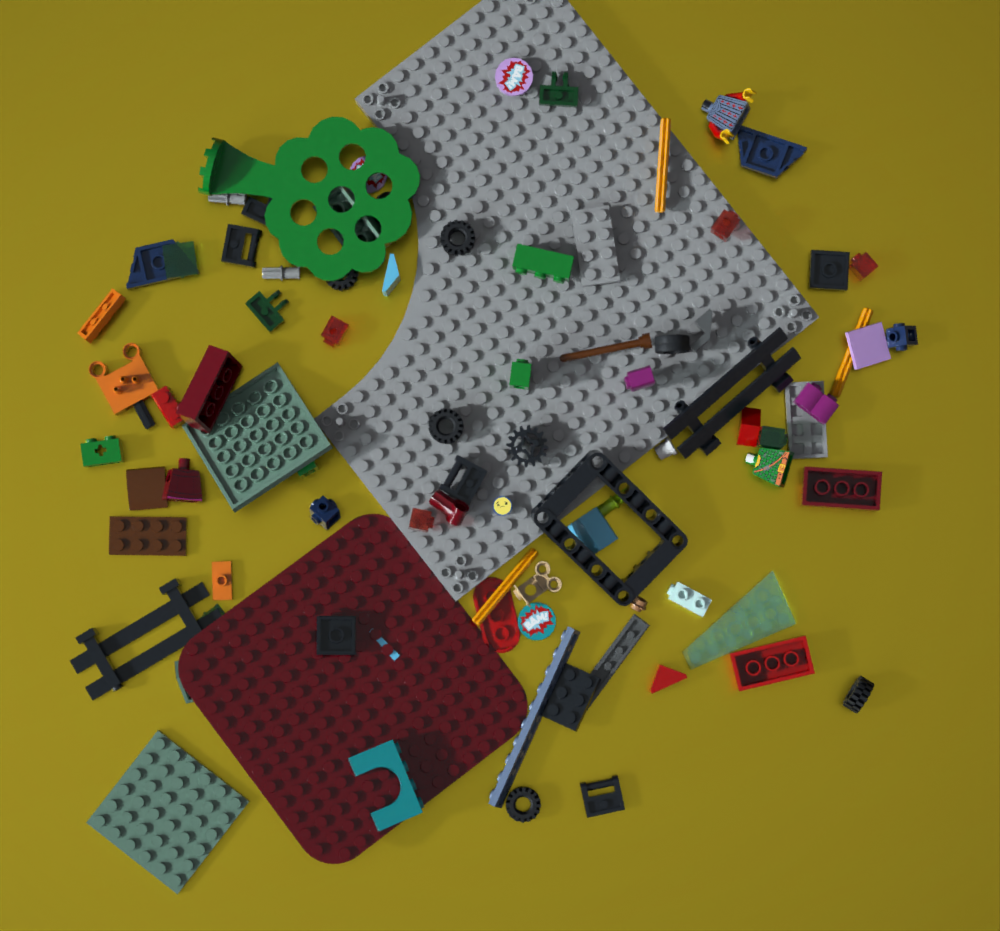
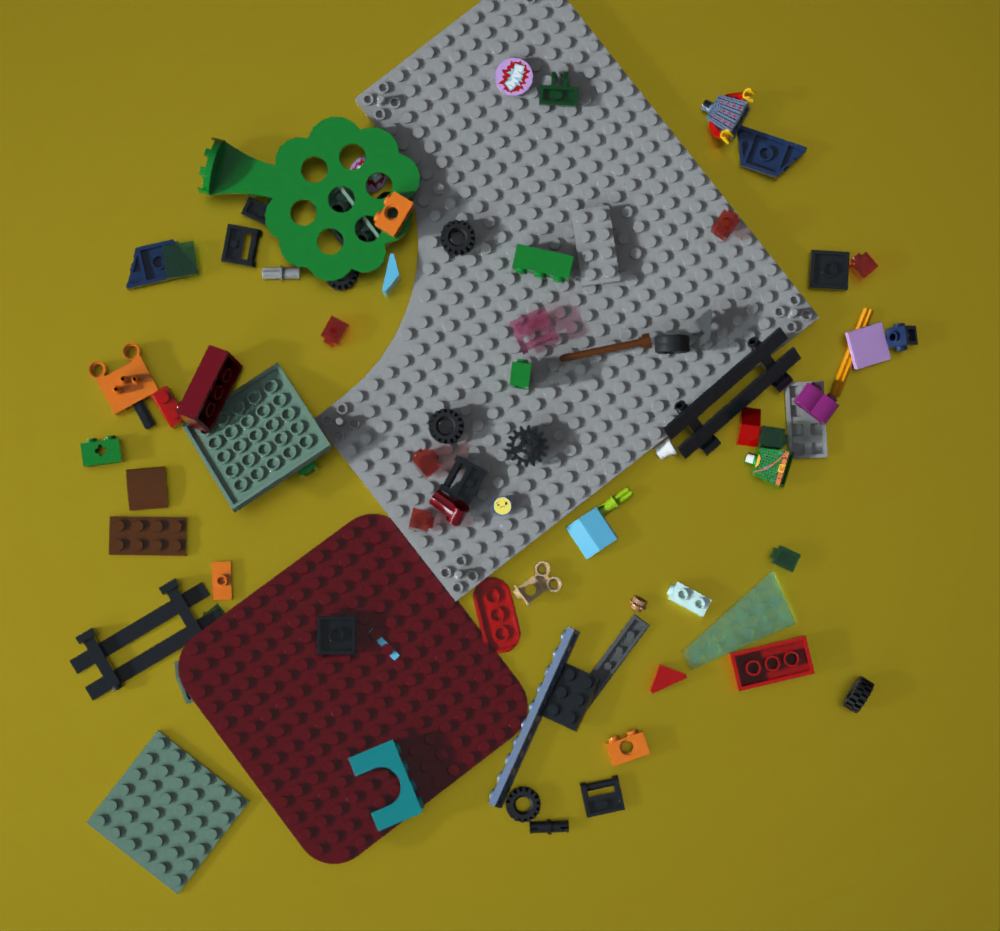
orange plate [78,288,126,344] -> none
dark red torso [162,458,202,503] -> none
light grey axle [208,194,247,206] -> none
dark green hinge [245,290,289,333] -> none
dark blue brick [309,496,341,530] -> none
light orange axle [472,548,539,626] -> none
tile [518,602,556,640] -> none
black beam [531,450,688,606] -> none
magenta brick [624,365,655,392] -> none
light orange axle [655,118,671,213] -> none
dark red brick [801,466,882,511] -> none
none -> orange brick [374,191,415,239]
none -> clear red brick [411,448,442,479]
none -> clear pink plate [509,307,559,355]
none -> black pin [530,819,569,835]
none -> orange brick [605,729,650,766]
none -> clear green brick [769,545,801,573]

